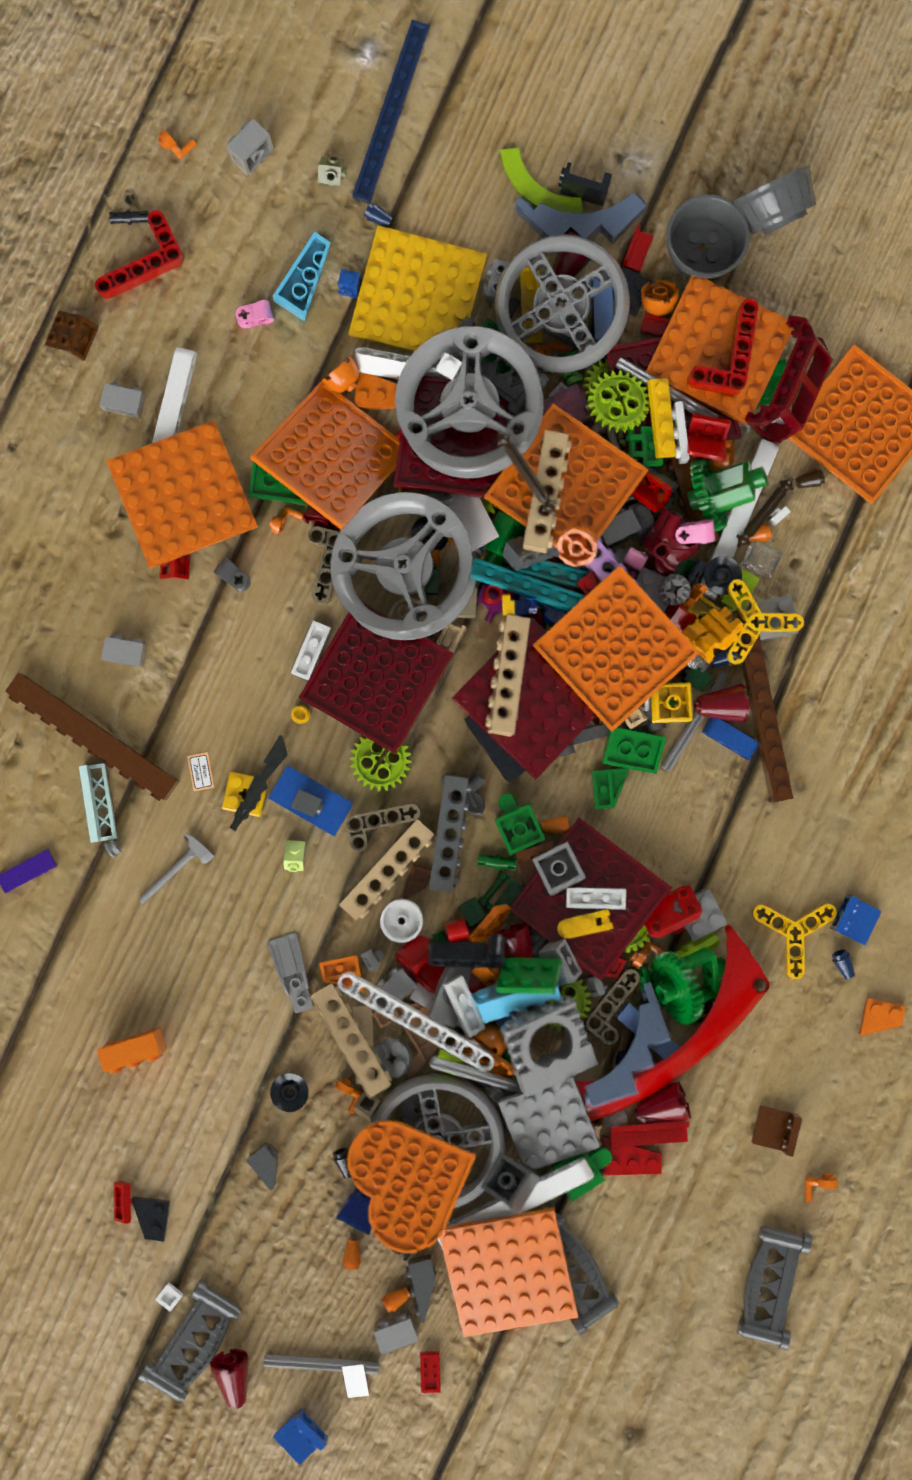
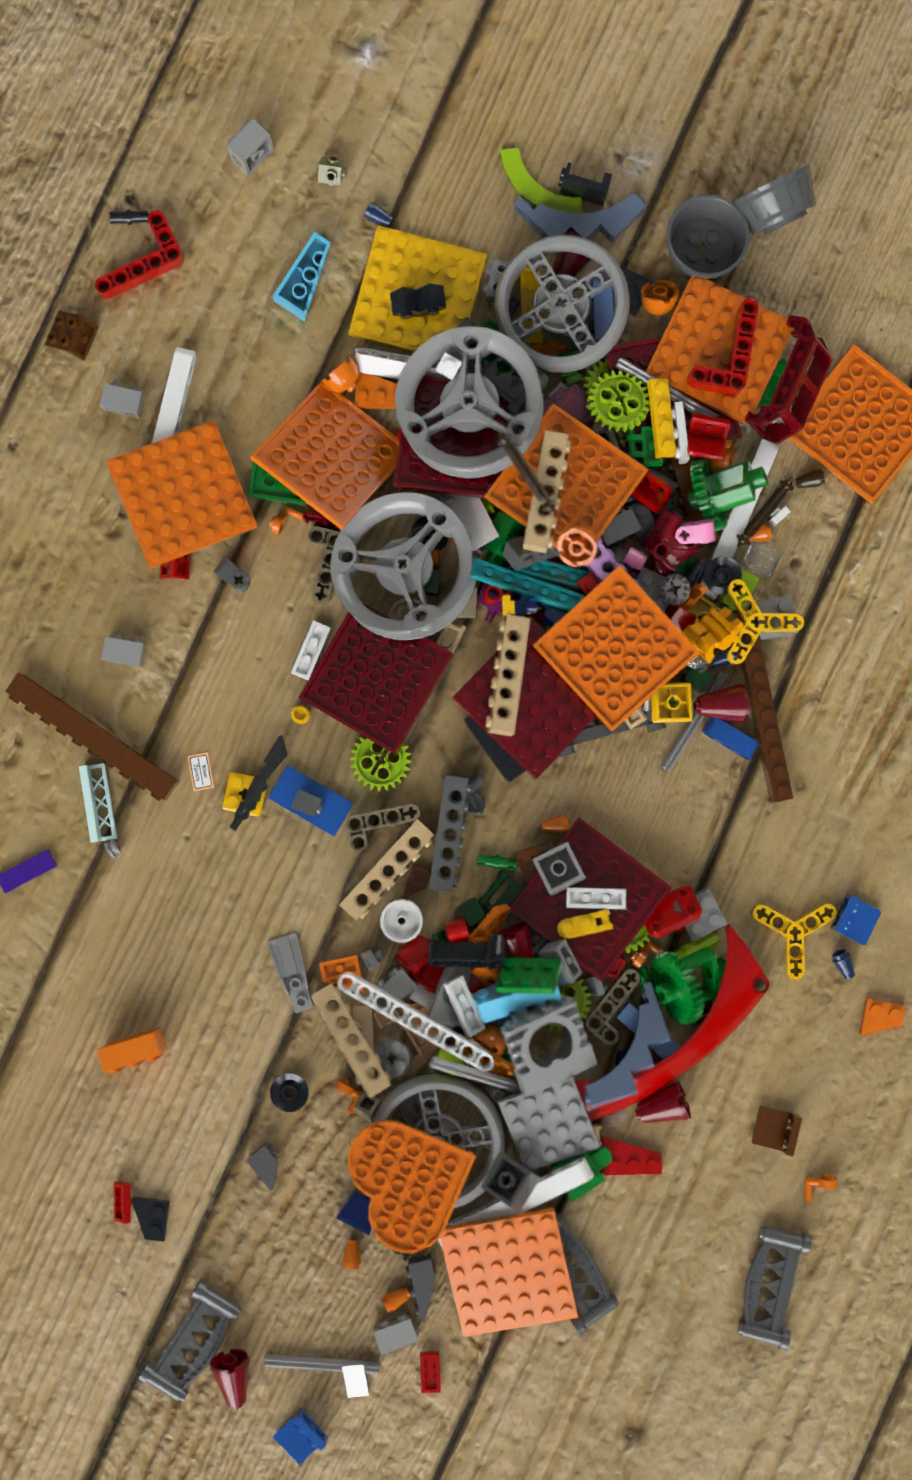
light grey piece [138,833,214,904] -> none
white plate [155,1282,184,1312] -> none
orange plate [157,130,197,159] -> none
bright pink piece [235,300,274,329] -> none
yellowish green bracket [283,840,306,872] -> none
black cone [332,1148,351,1179] -> none
blue brick [338,269,361,299] -> none
dark blue plate [352,20,430,204] -> none
green brick [494,793,545,855] -> none
green wing [591,768,629,809] -> none
green plate [601,727,666,774] -> none
red fence [609,1121,690,1148] -> none
red panel [622,225,654,274] -> none
red plate [640,312,670,337] -> none
none -> black brick [390,283,446,319]

